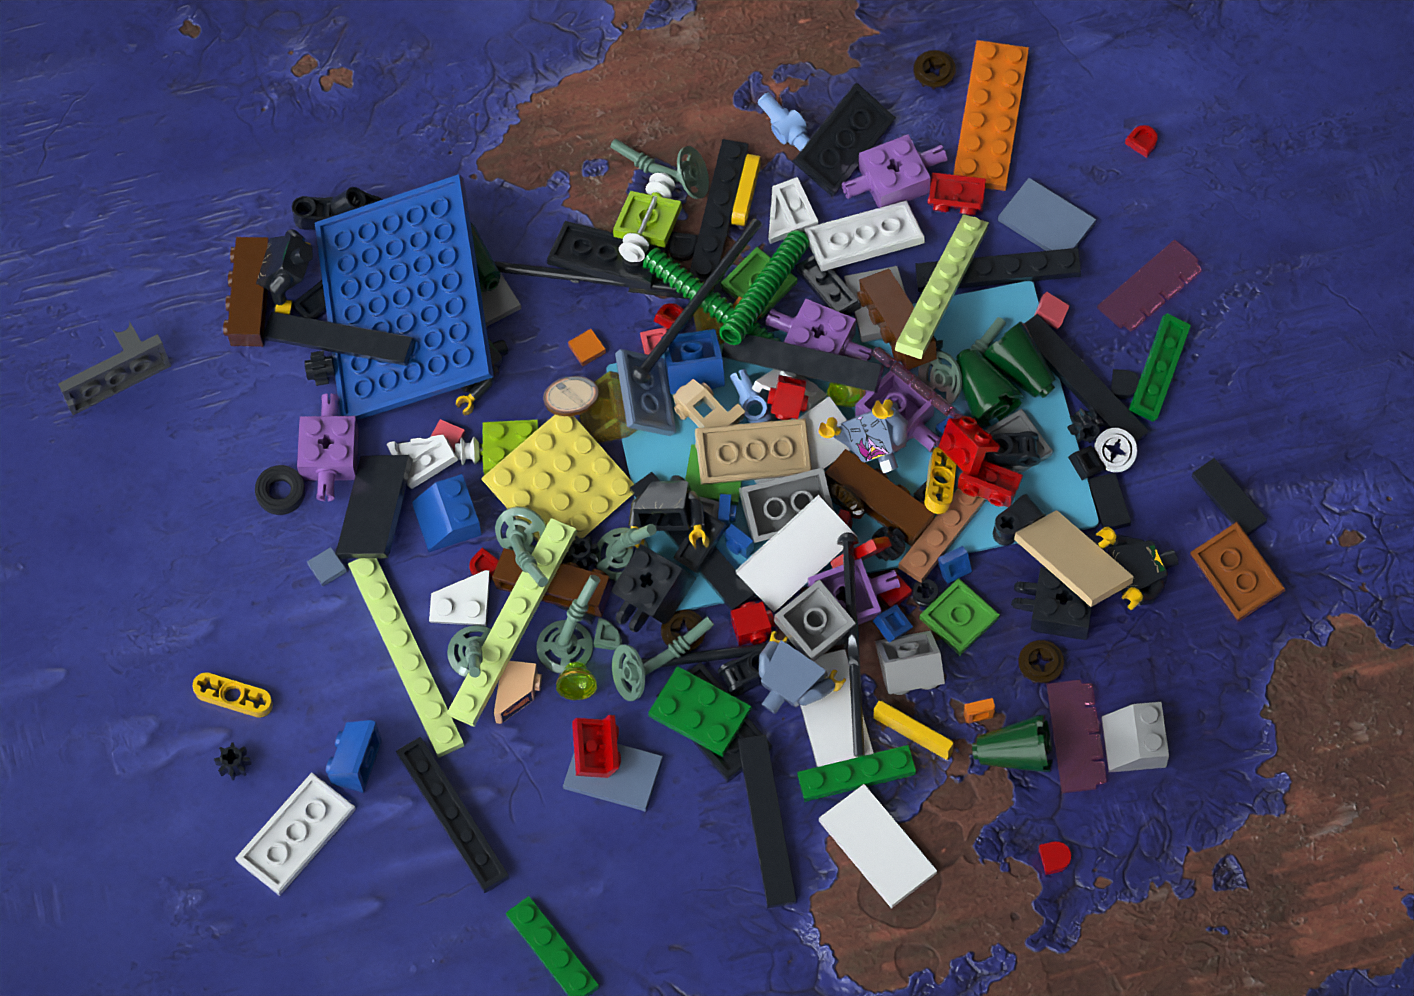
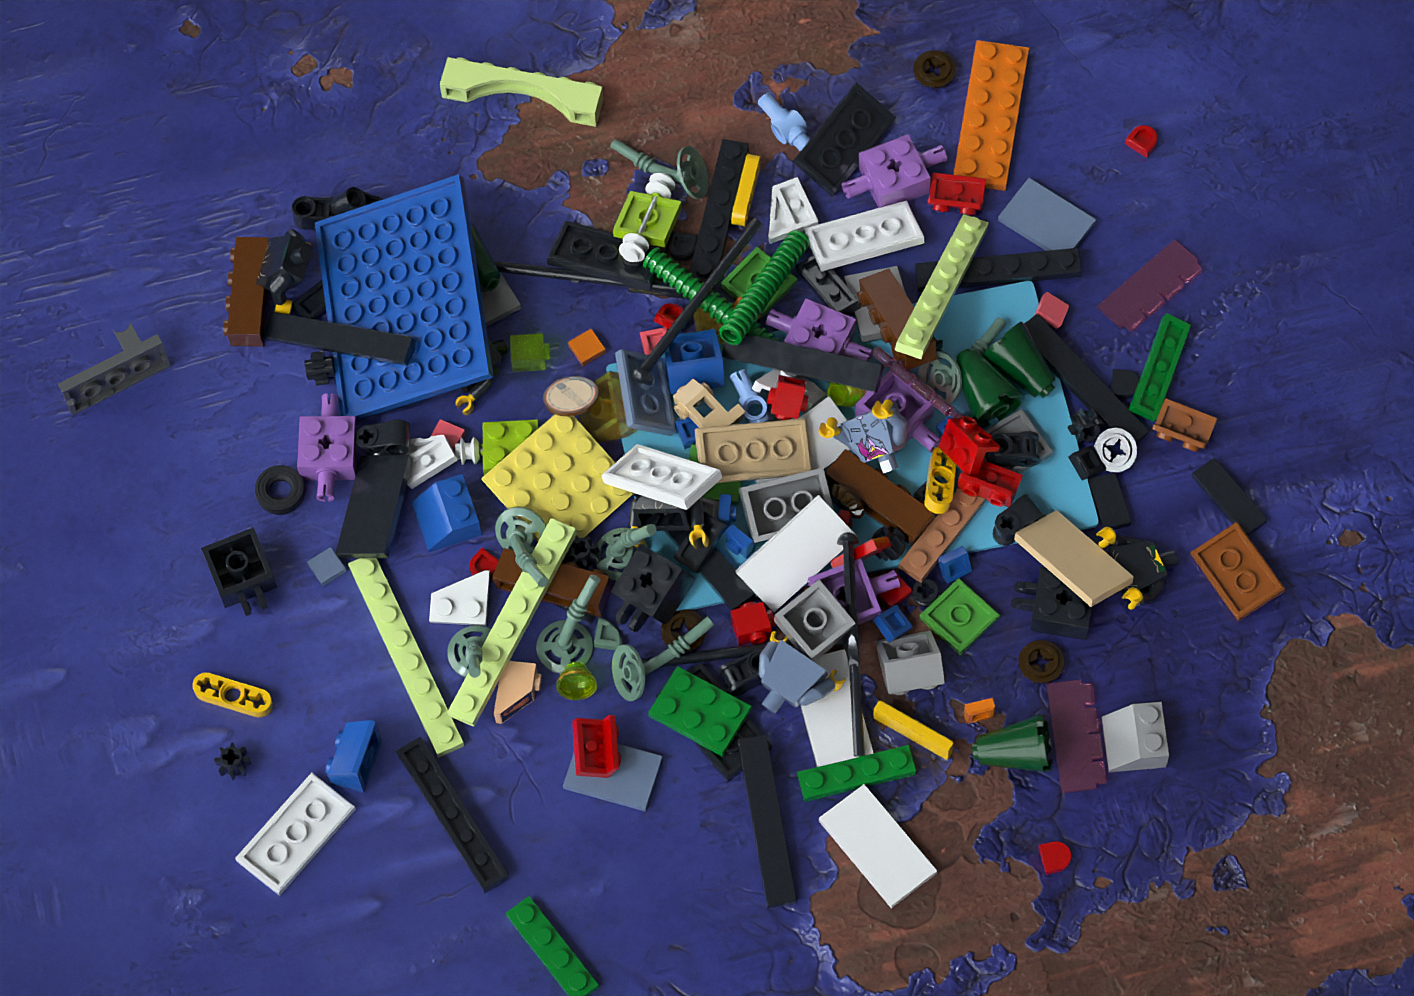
none -> black hinge [201,527,277,616]
none -> black piece [355,419,410,456]
none -> yellowish green arch [440,57,604,127]
none -> clear neon green brick [510,333,550,372]
none -> white tile [601,444,722,510]
none -> blue tile [675,413,701,449]
none -> dark orange bracket [1152,398,1218,452]

